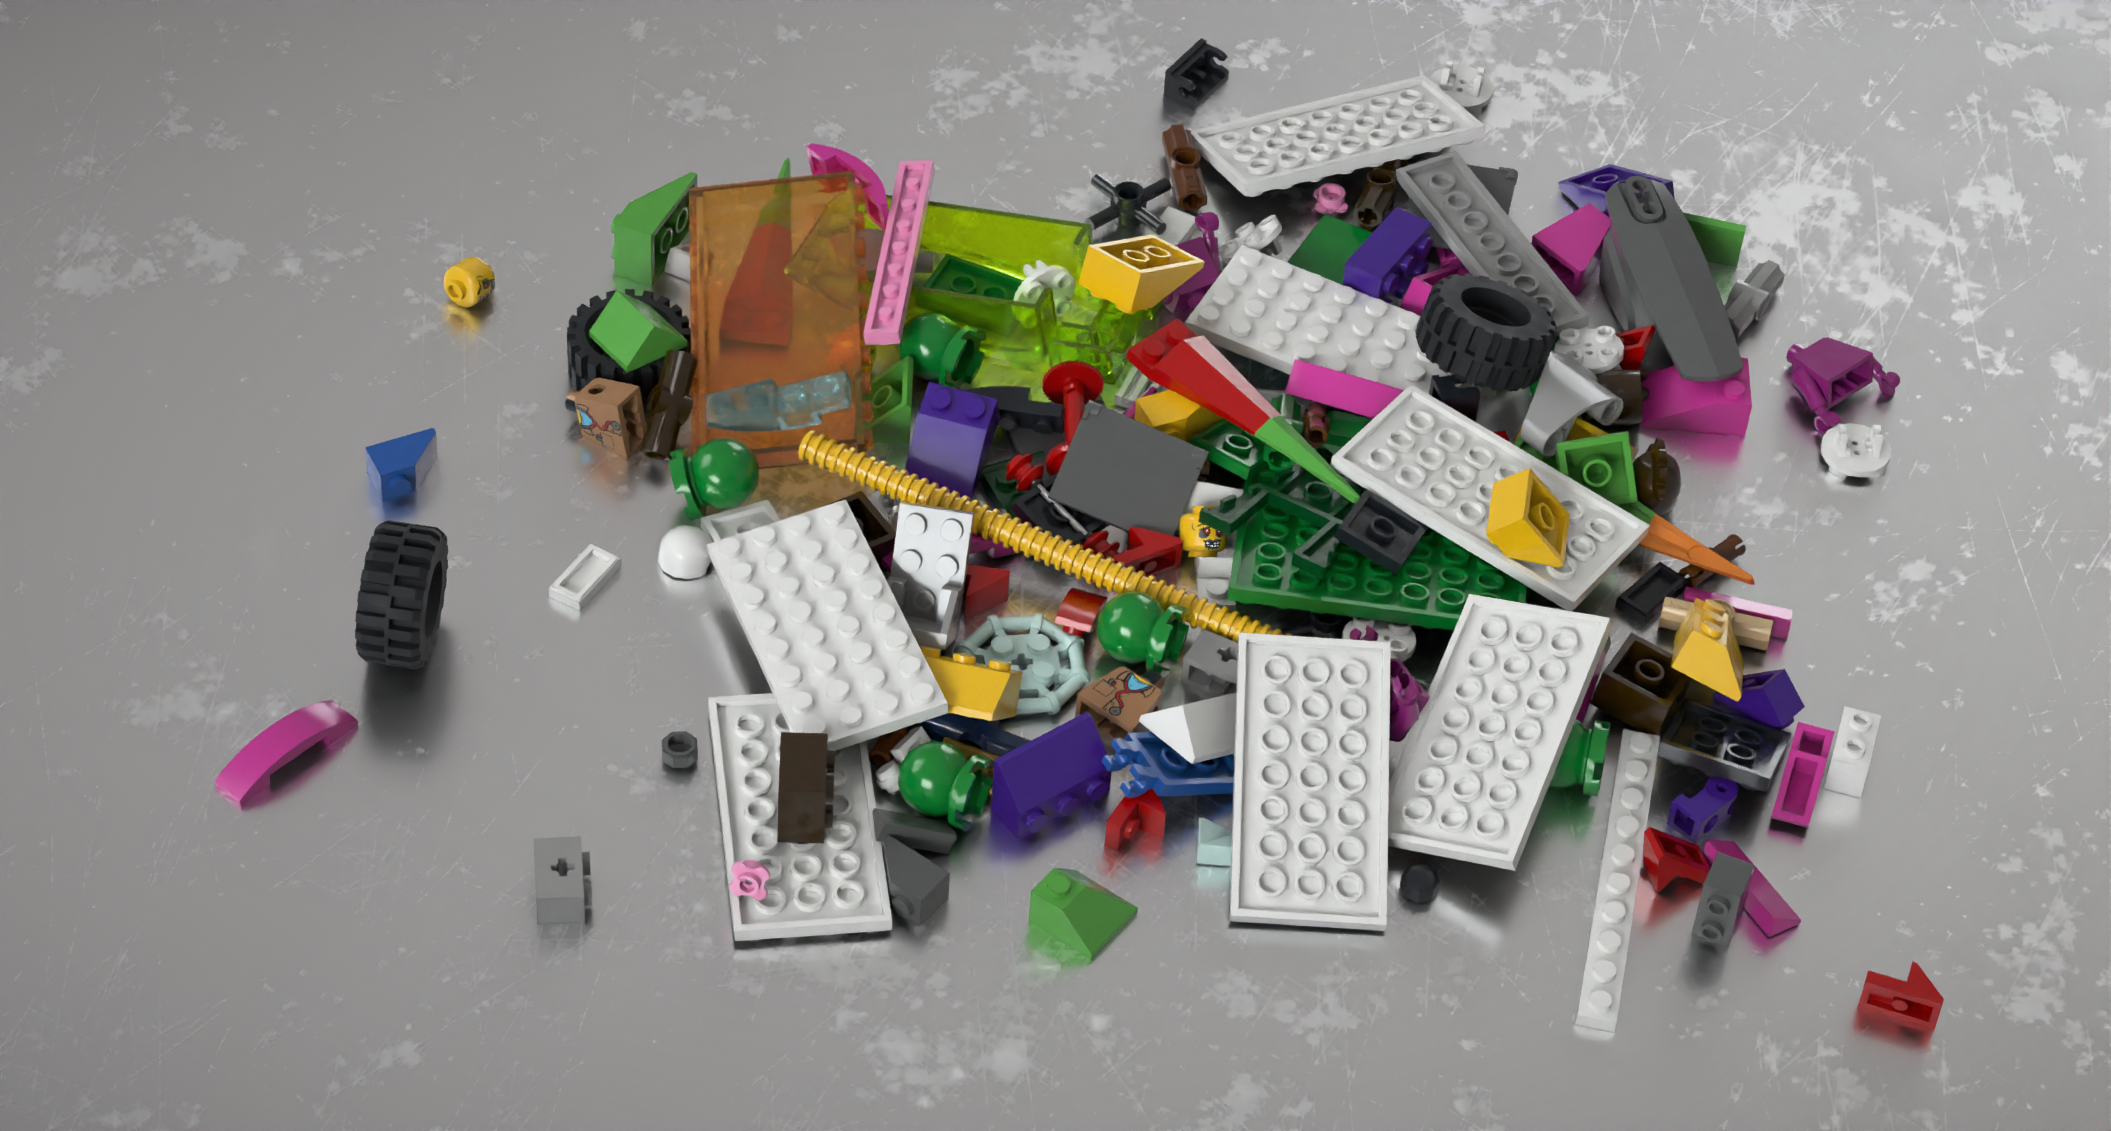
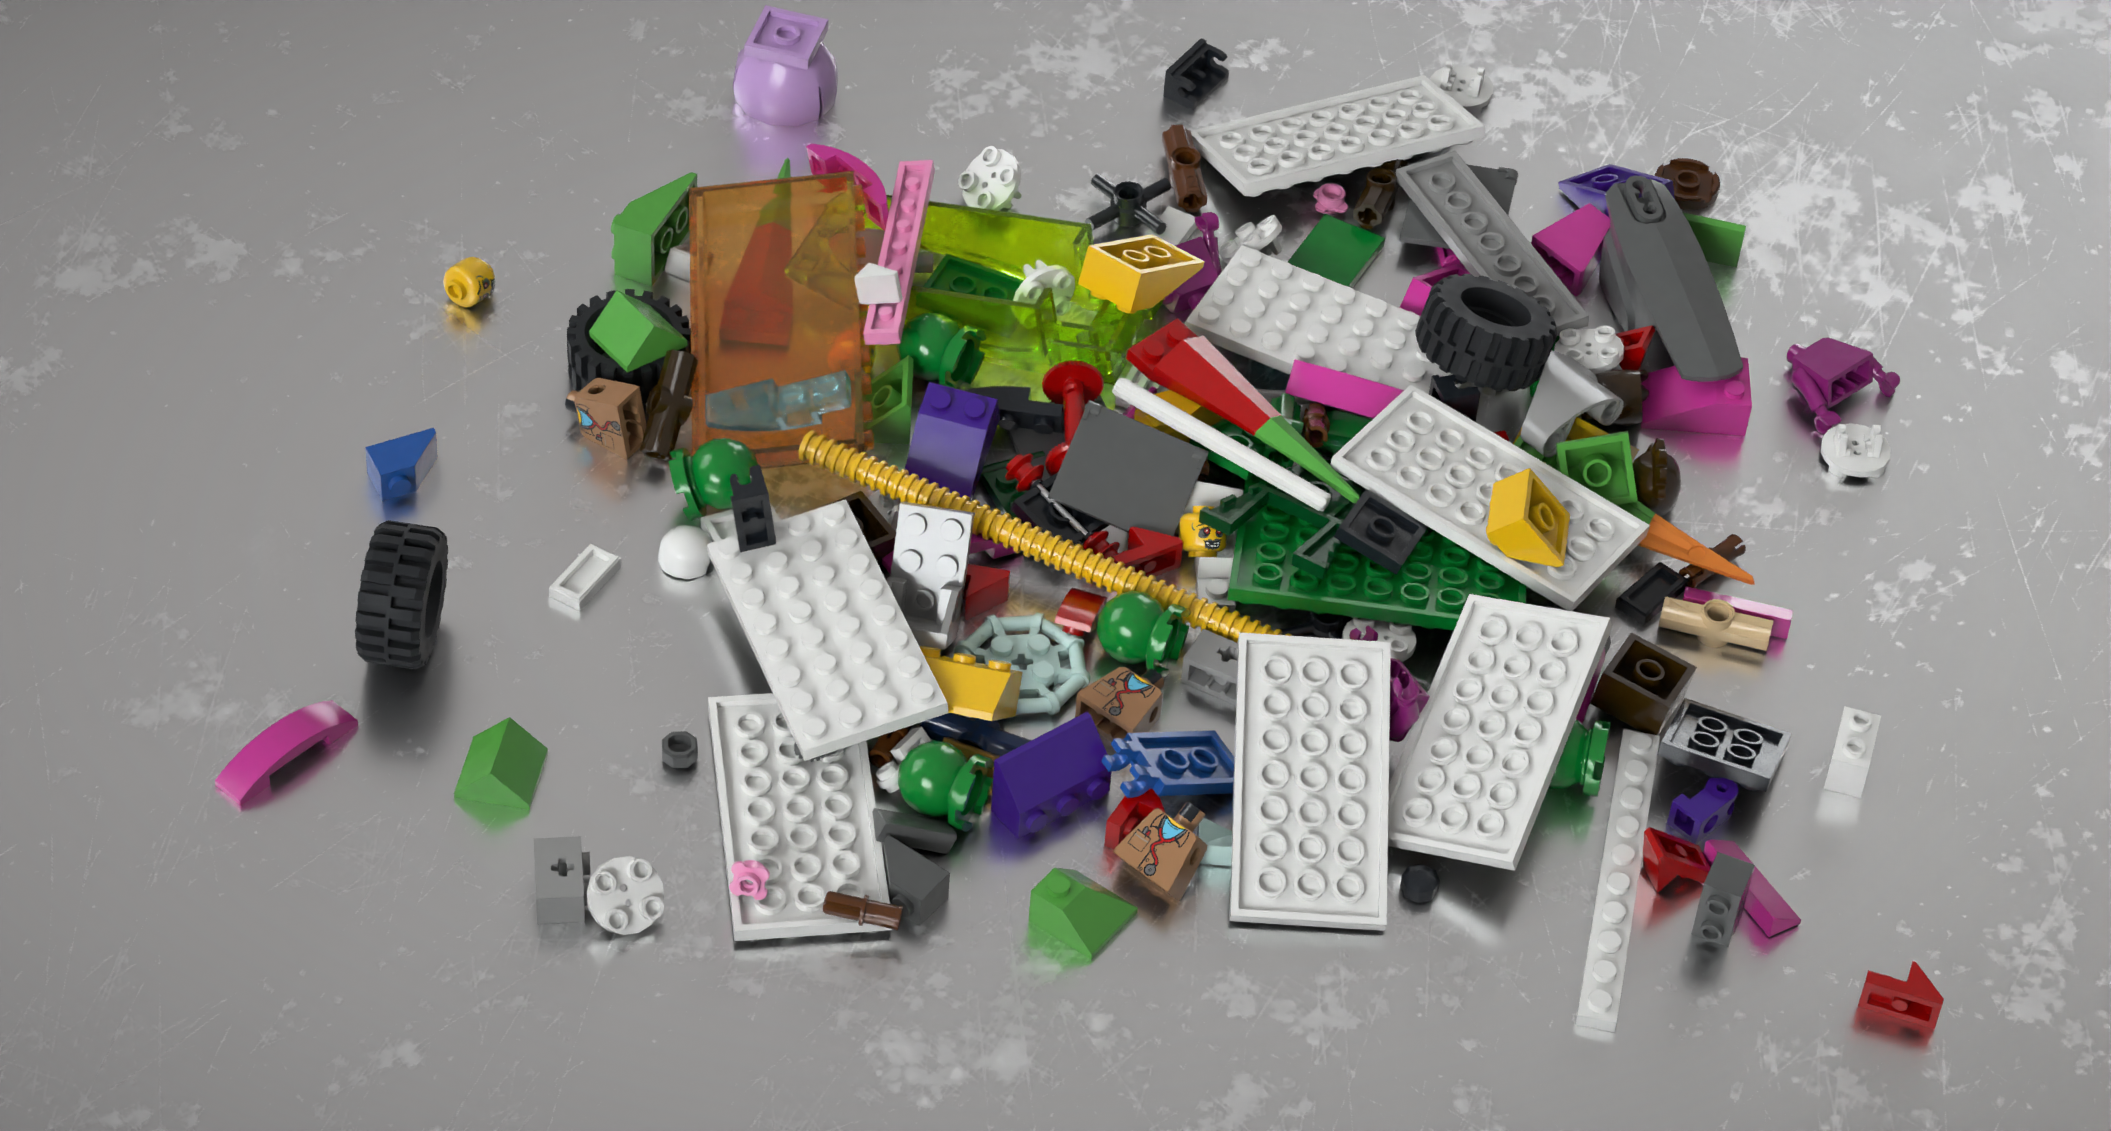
dark brown brick [777,732,835,844] -> none
white slope [1139,692,1236,764] -> none
dark purple brick [1342,207,1433,306] -> none
yellow slope [1671,598,1744,702] -> none
dark purple slope [1712,669,1805,730] -> none
light grey piece [1724,260,1785,338] -> none
dark pink slope [1771,722,1835,828] -> none
none -> bright green slope [454,717,548,810]
none -> white plate [586,856,664,935]
none -> black hinge [730,465,776,552]
none -> lavender plate [733,5,838,126]
none -> reddish brown axle [823,891,903,931]
none -> white slope [855,263,903,305]
none -> white plate [958,146,1022,214]
none -> white axle [1112,378,1331,511]
none -> medium nougat torso [1112,801,1207,901]
none -> reddish brown tile [1655,158,1720,210]

